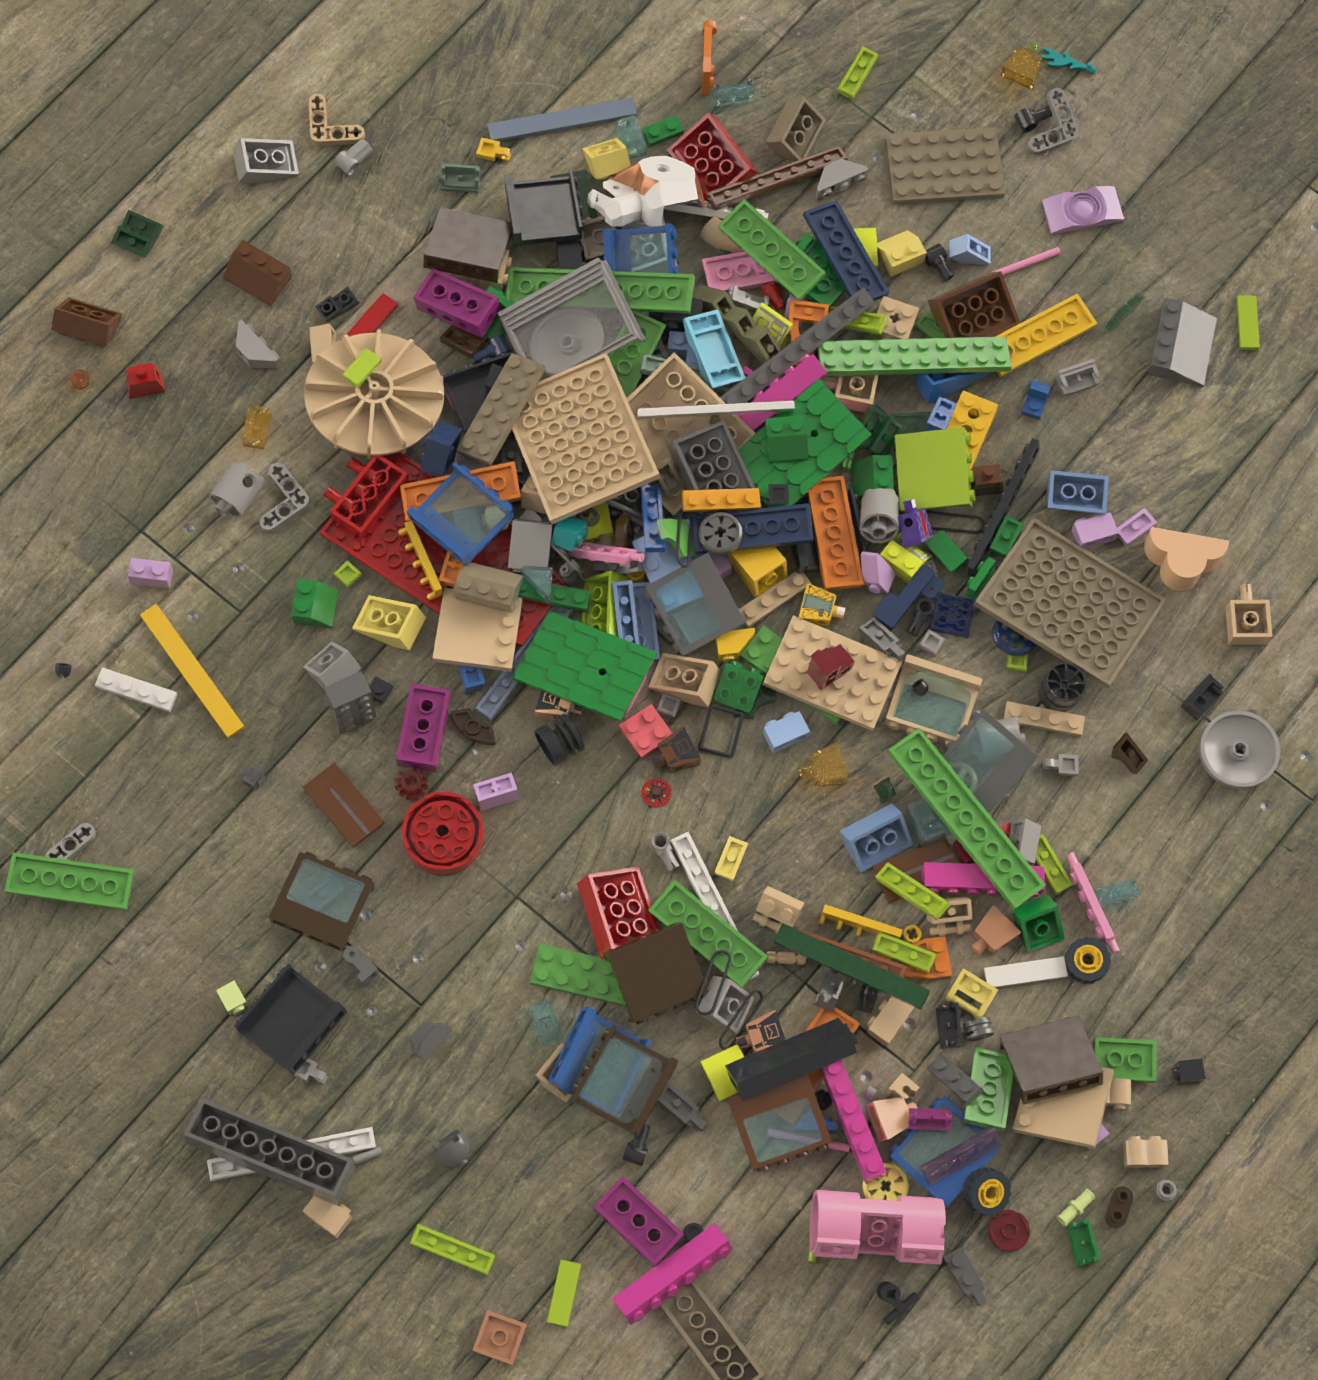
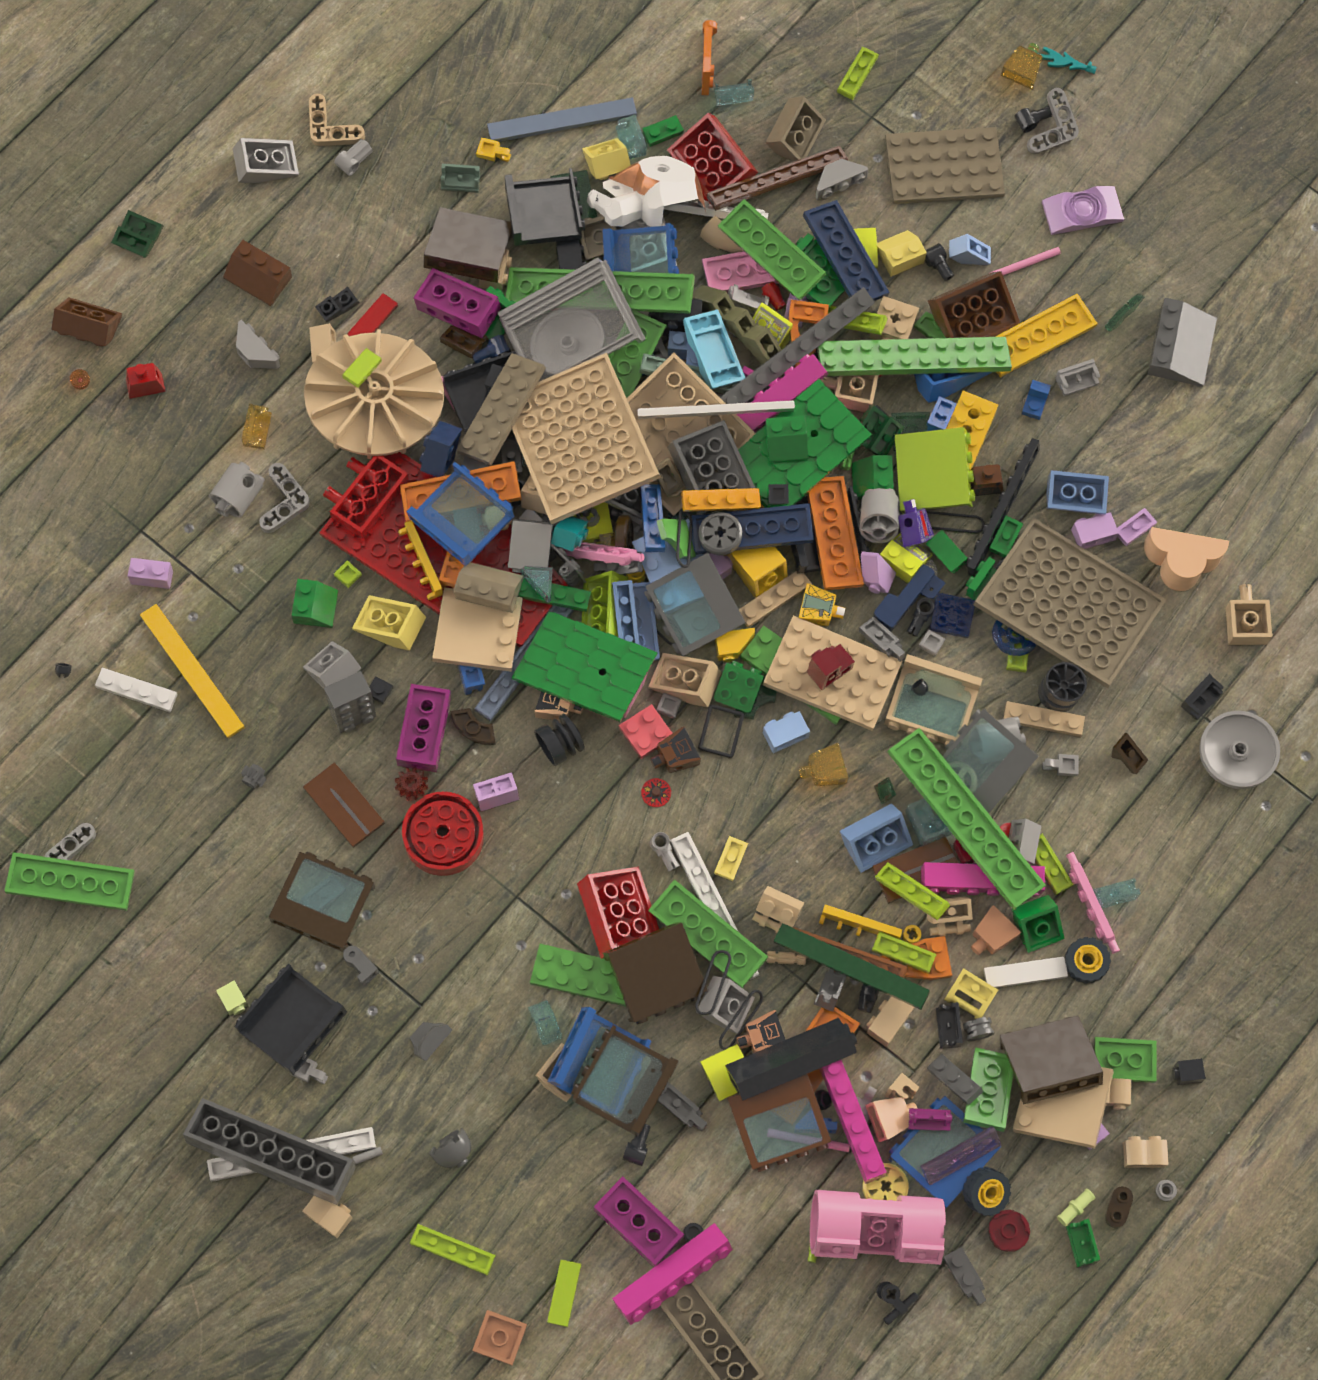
lime tile [1236,295,1260,350] -> none

